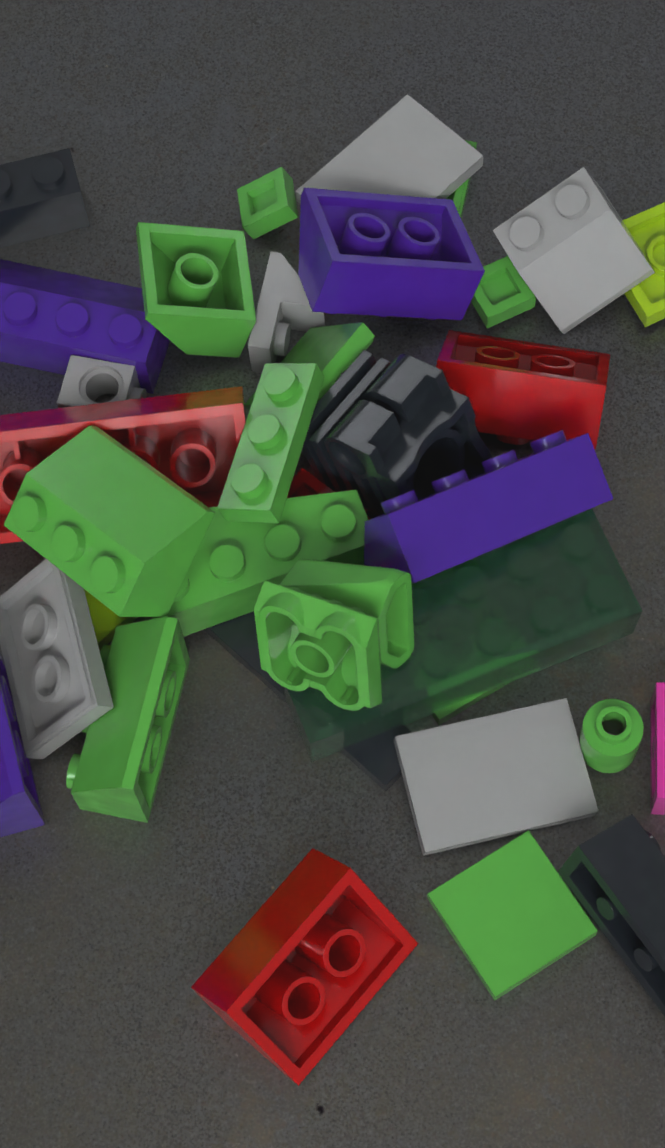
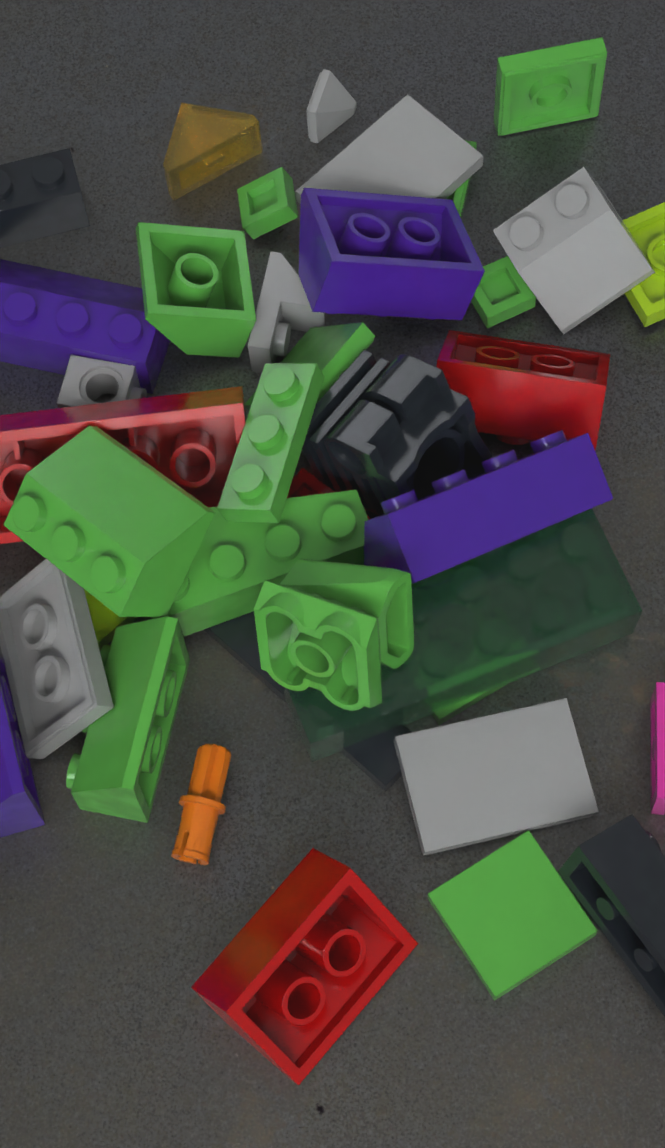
bright green brick [579,699,644,773] -> none
none -> clear yellow slope [163,103,262,201]
none -> orange axle [171,744,231,865]
none -> light grey slope [306,69,357,143]
none -> bright green tile [494,37,607,136]

